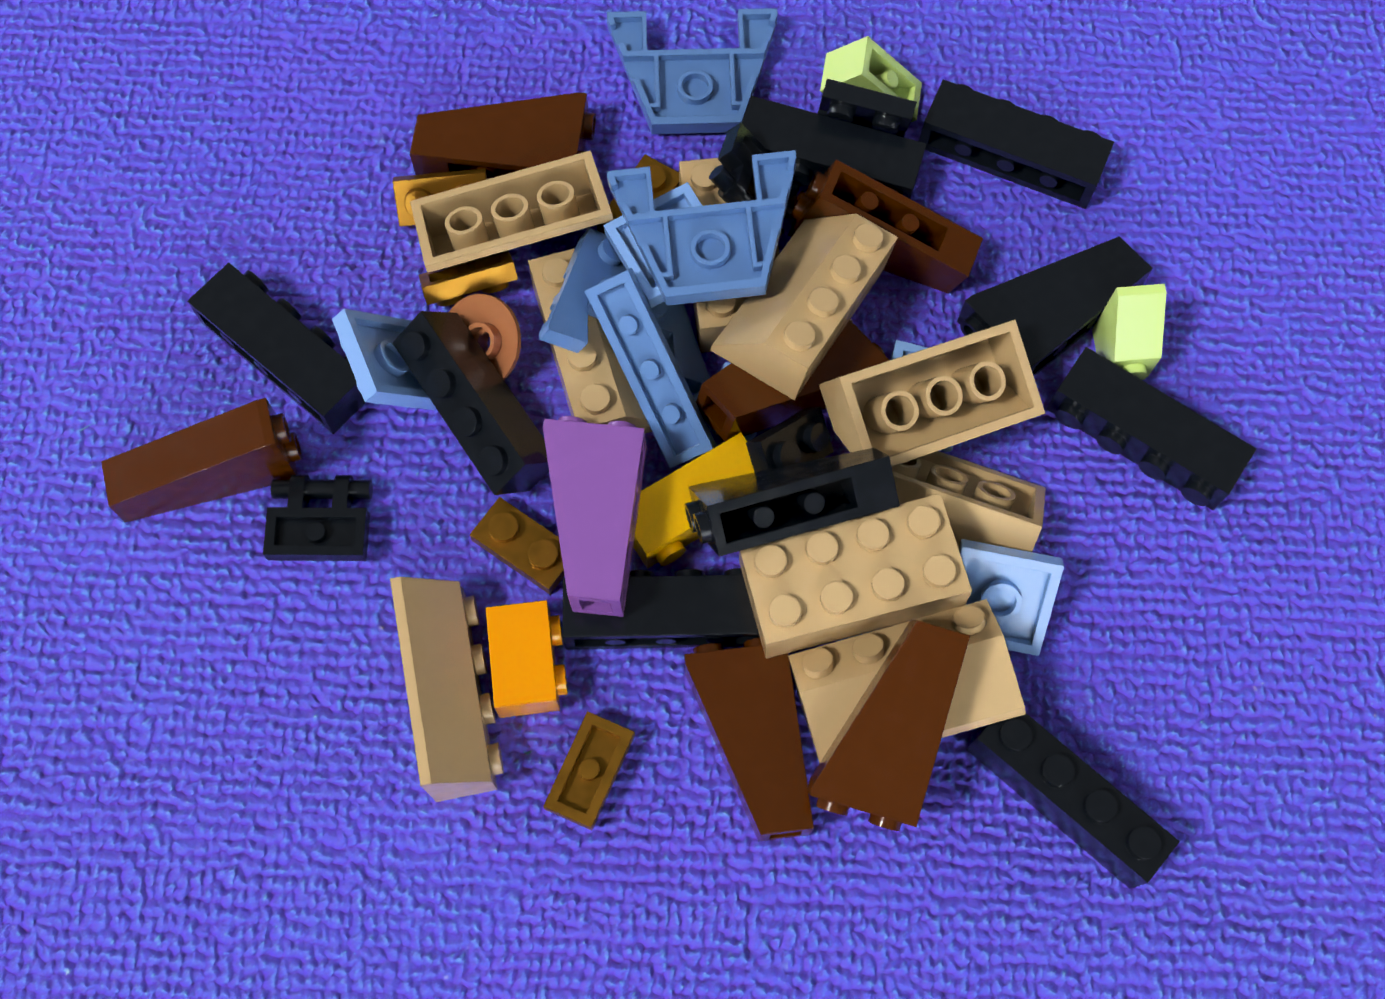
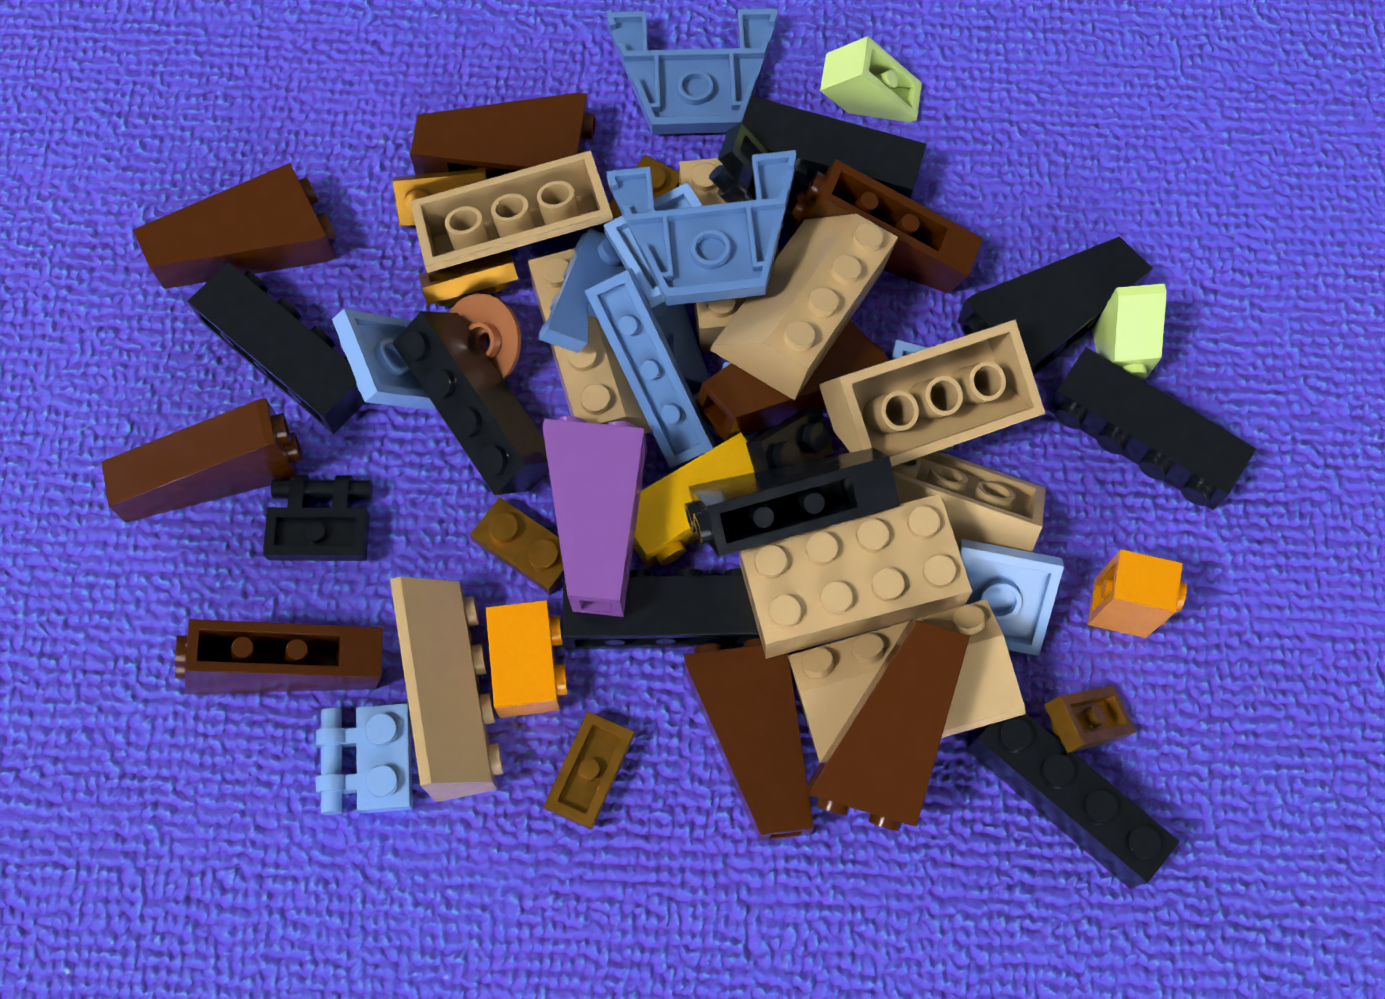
black plate [818,79,917,137] -> none
black brick [919,79,1114,209] -> none
none -> reddish brown slope [133,163,337,289]
none -> reddish brown slope [175,619,383,694]
none -> light blue plate [316,703,413,815]
none -> pearl gold plate [1044,685,1137,753]
none -> light orange brick [1087,549,1187,638]

